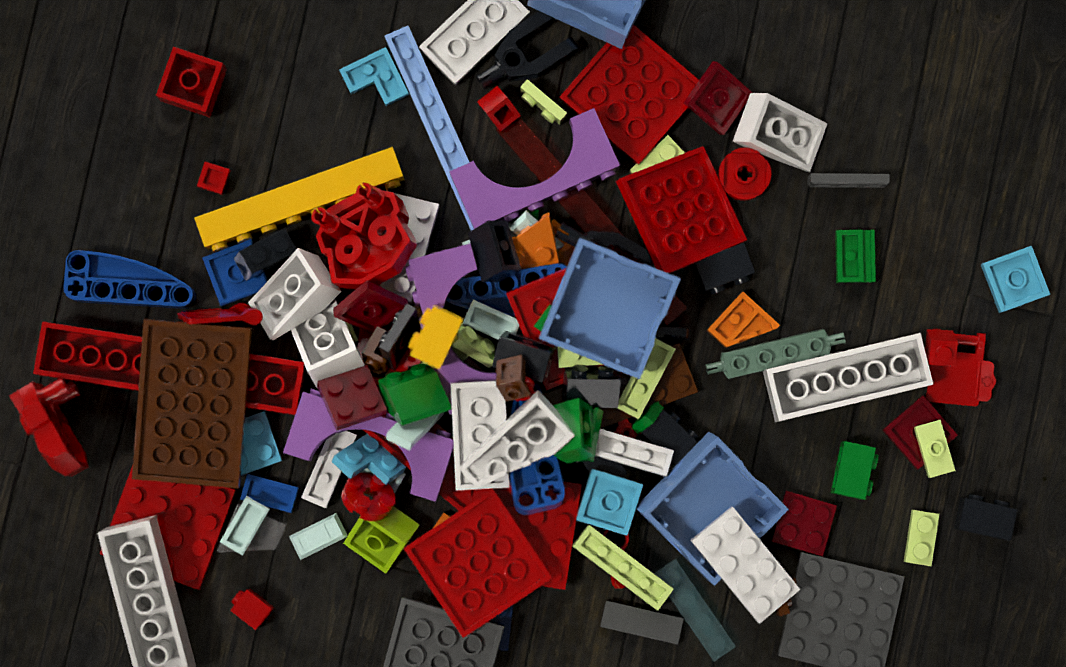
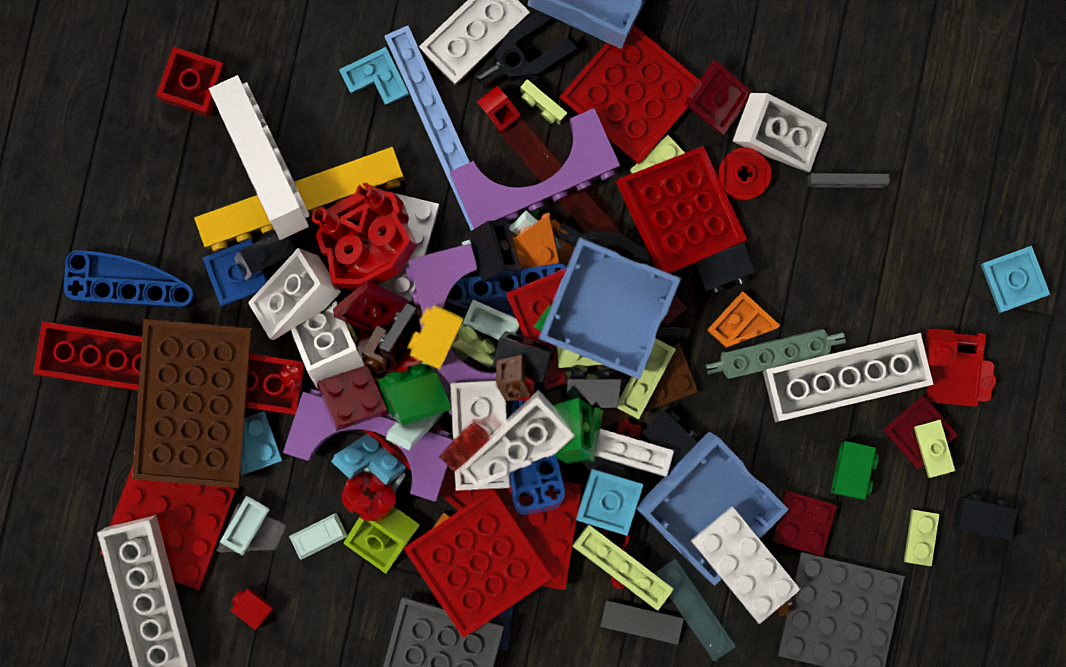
red brick [9,377,89,476] -> none
red piece [178,302,263,325] -> none
red plate [197,162,231,195] -> none
blue tile [240,474,299,513] -> none
white plate [301,431,358,508] -> none
green tile [632,402,664,434] -> none
green plate [835,230,876,283] -> none
none -> white brick [209,75,310,240]
none -> red plate [280,364,302,392]
none -> clear red leg [438,419,490,472]

